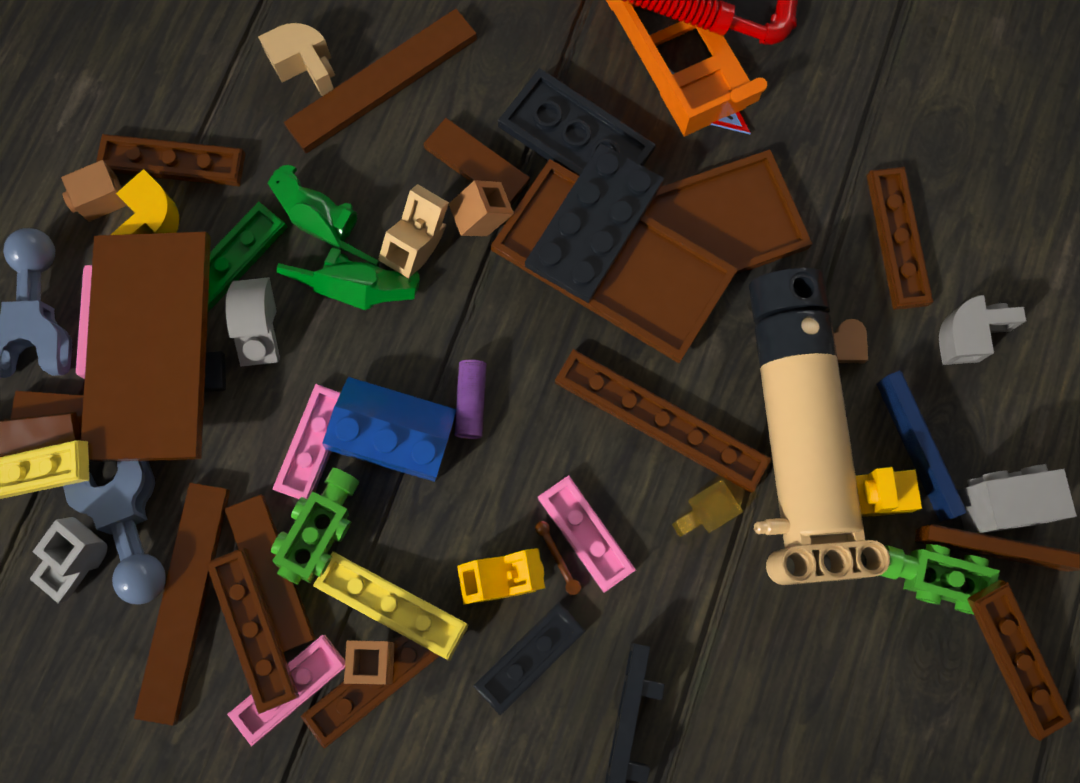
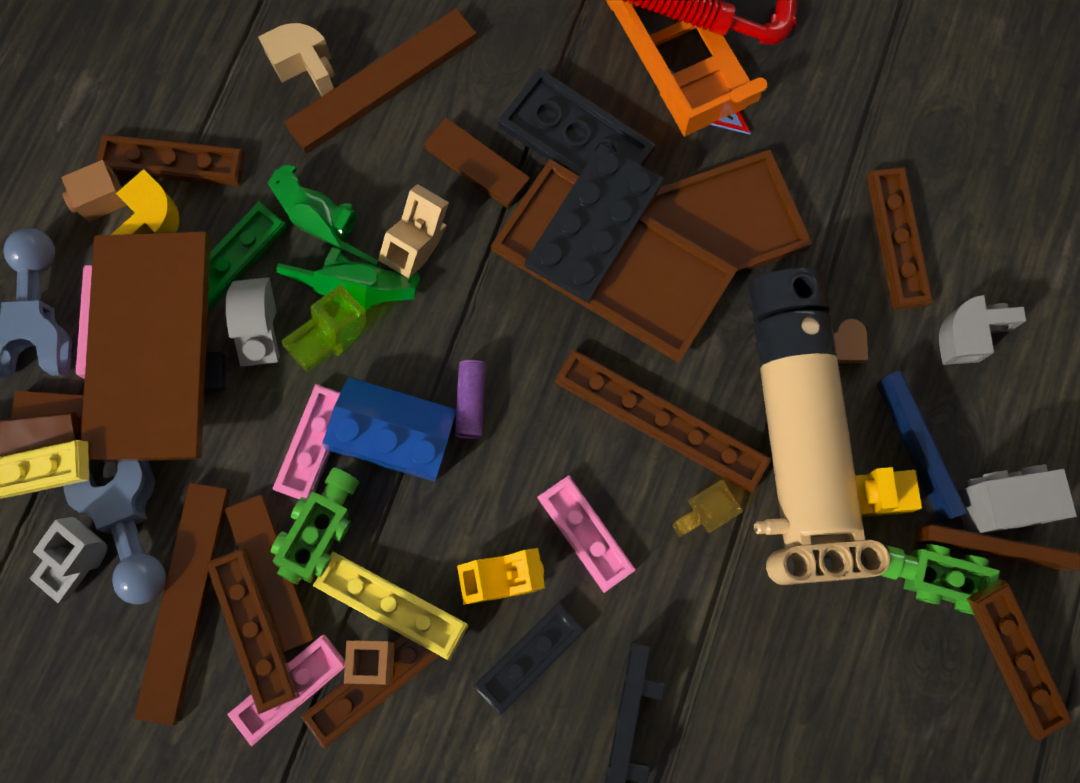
medium nougat brick [449,180,514,236] -> none
reddish brown hinge [535,521,581,595] -> none
none -> clear neon green brick [282,284,366,373]

